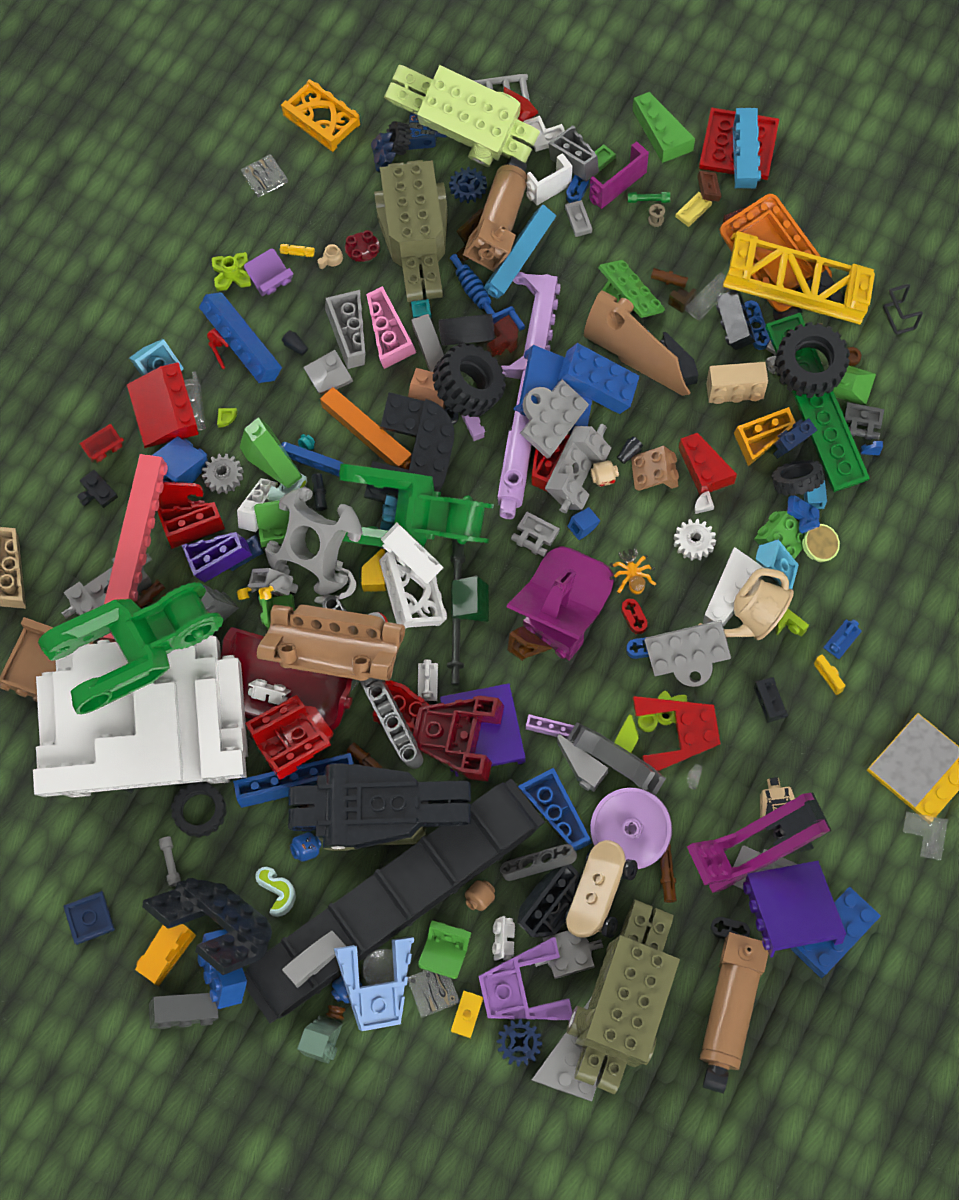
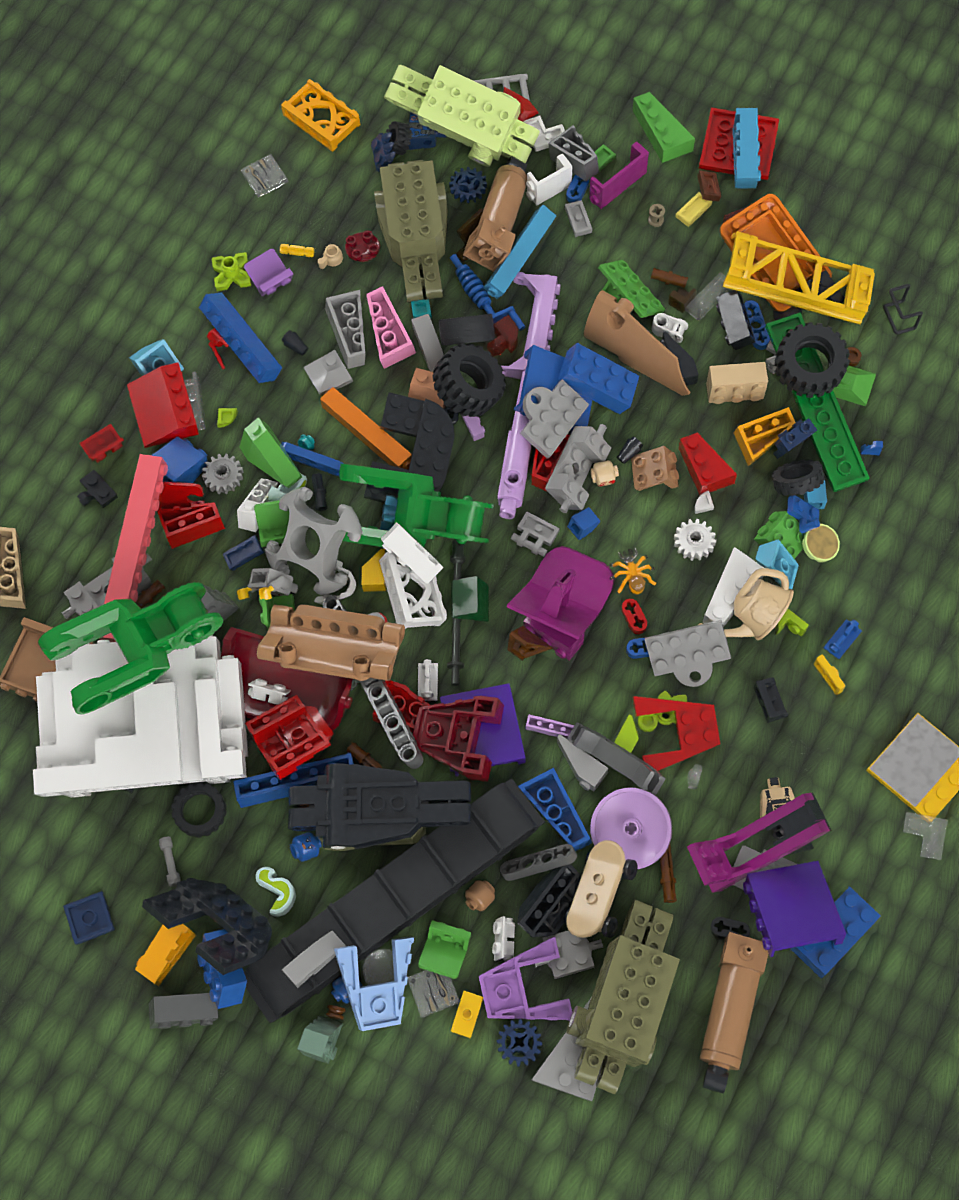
dark purple wedge [182,532,252,583] -> none
green bar [628,192,670,203] -> none
dark grey plate [844,402,884,440] -> none
none -> white piece [652,313,688,343]

